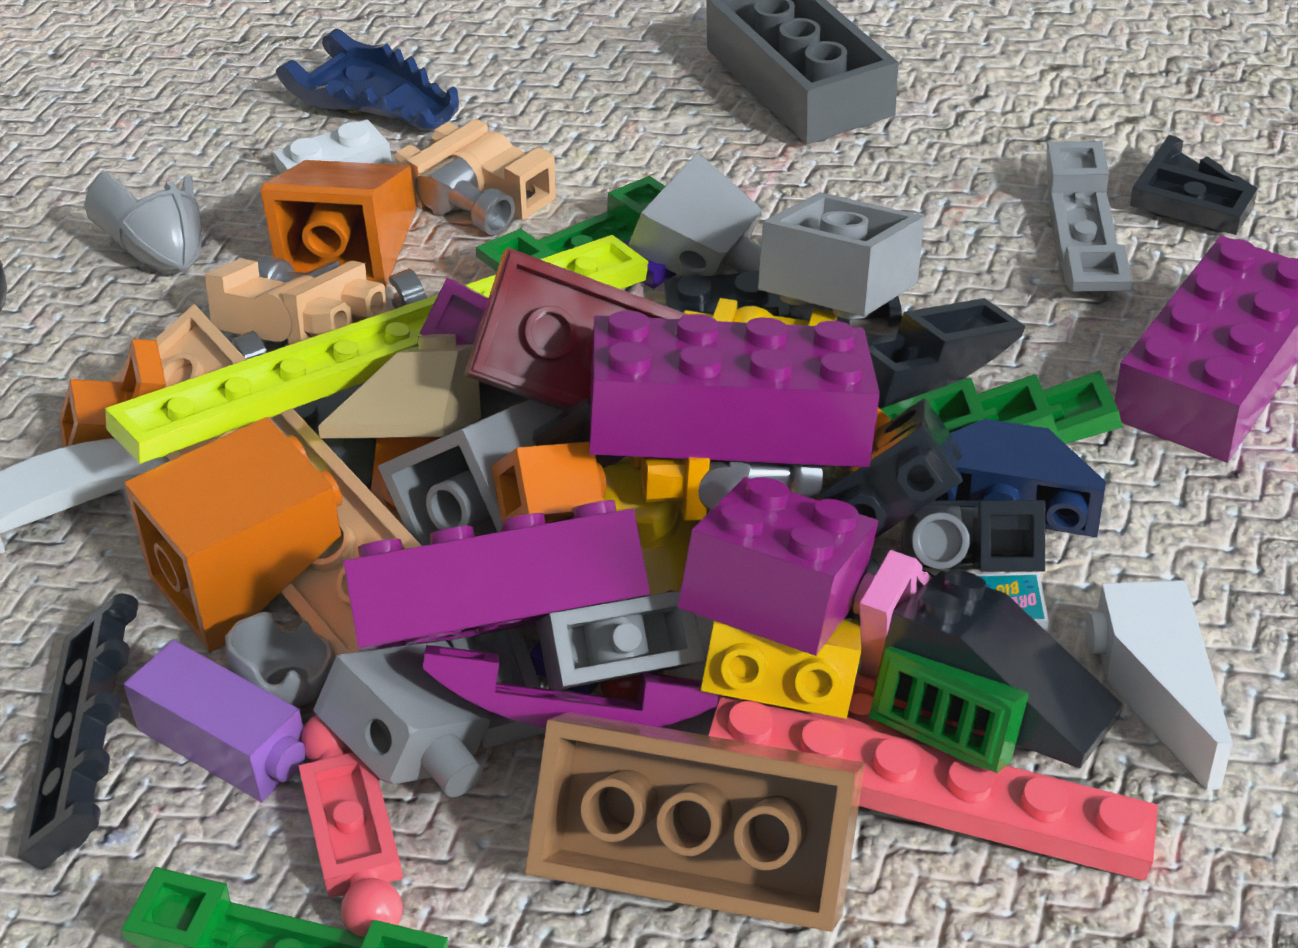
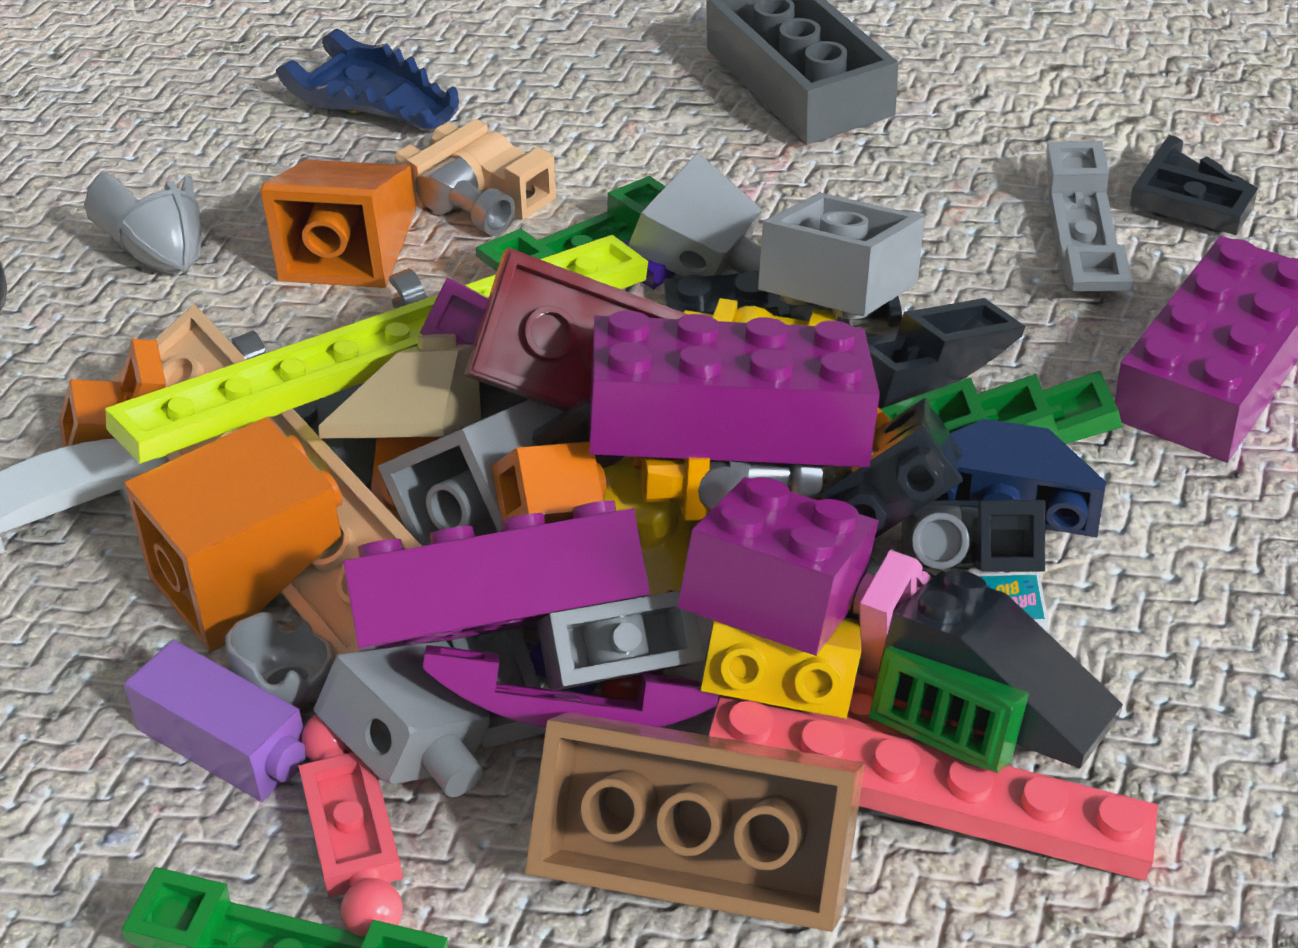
black hinge [17,593,138,870] -> none
light nougat hips [205,256,387,345] -> none
white plate [273,119,392,174] -> none
white slope [1086,580,1232,790] -> none

